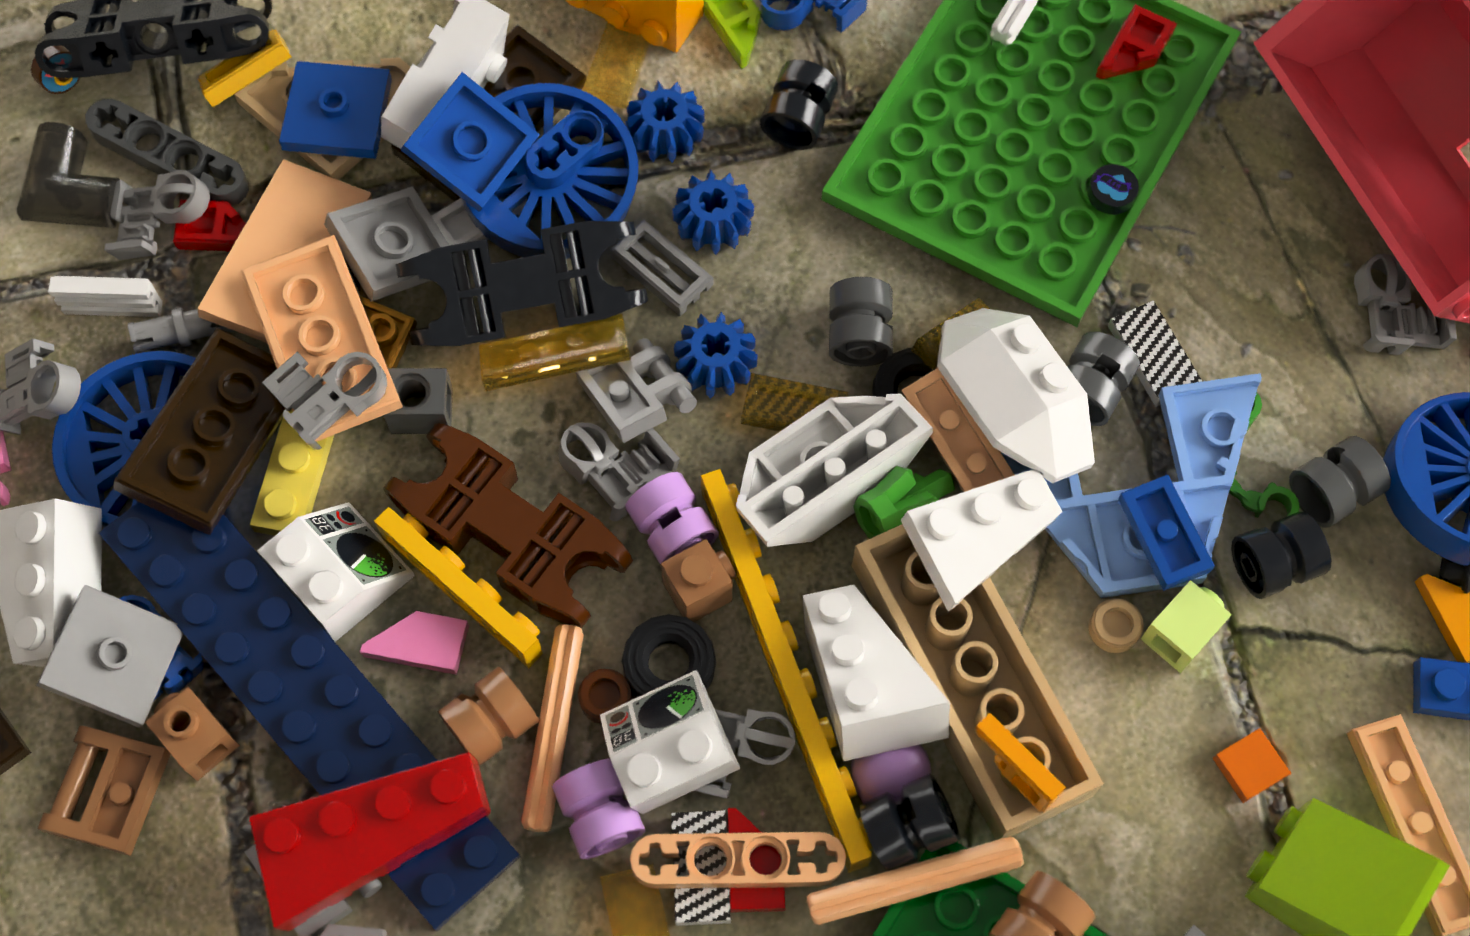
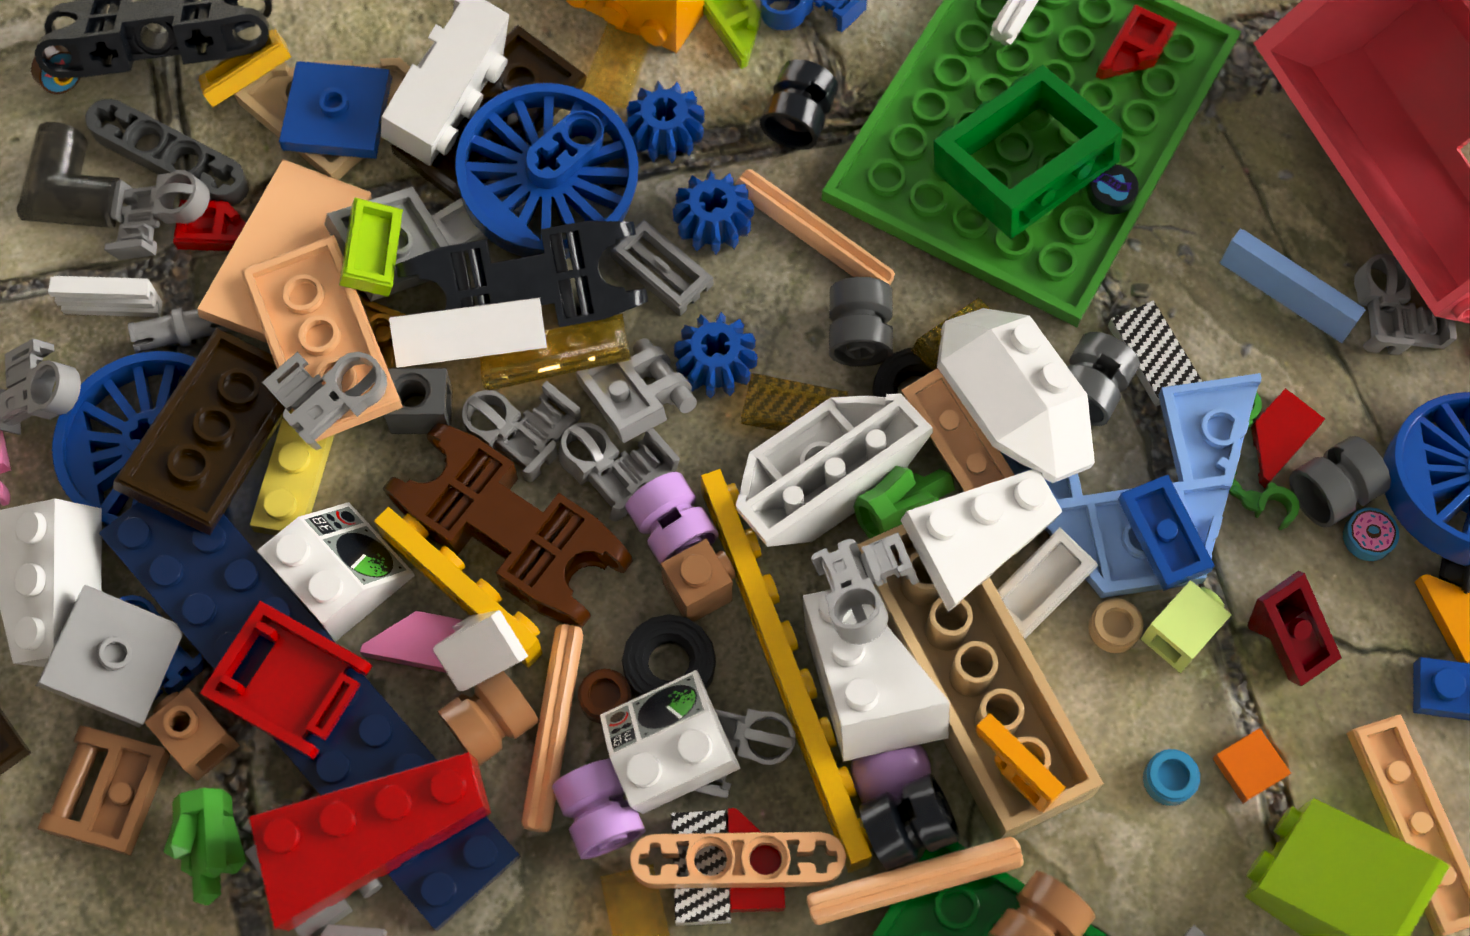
blue plate [401,72,540,212] -> none
black wheel [1231,512,1332,599] -> none
none -> bright green rock [163,788,247,905]
none -> red container [200,601,372,760]
none -> lime tile [339,198,403,297]
none -> white tile [389,297,547,368]
none -> white slope [433,610,528,691]
none -> light grey piece [462,381,582,482]
none -> light nougat axle [735,169,895,285]
none -> light grey piece [811,532,919,644]
none -> green window [933,65,1123,239]
none -> white tile [997,527,1099,639]
none -> dark azure tile [1143,749,1200,806]
none -> light blue tile [1220,228,1366,343]
none -> dark red slope [1247,571,1342,687]
none -> red tile [1251,388,1325,488]
none -> tile [1343,507,1399,561]

